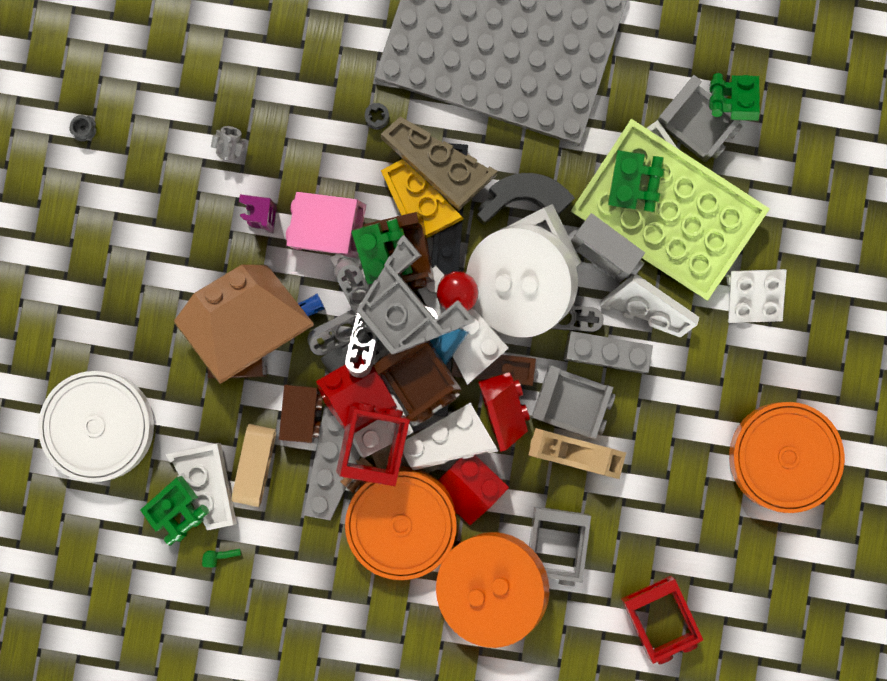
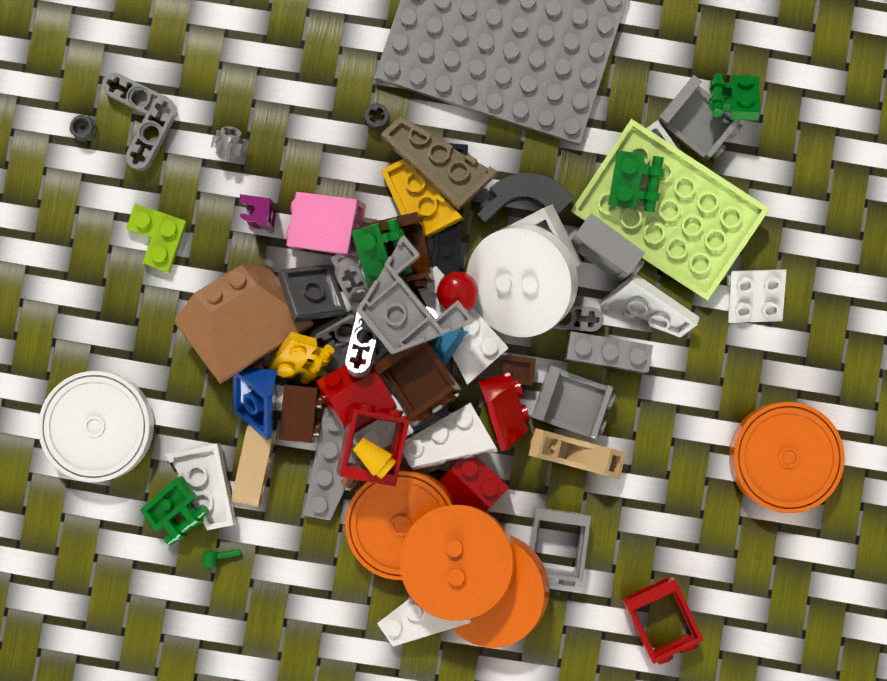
none -> light grey beam [102,73,177,171]
none -> lime plate [126,203,188,273]
none -> blue slope [233,368,277,440]
none -> yellow plate [267,332,334,385]
none -> dark grey tile [277,264,347,322]
none -> yellow cone [353,437,396,479]
none -> white wing [377,598,475,646]
none -> orange brick [400,505,515,621]

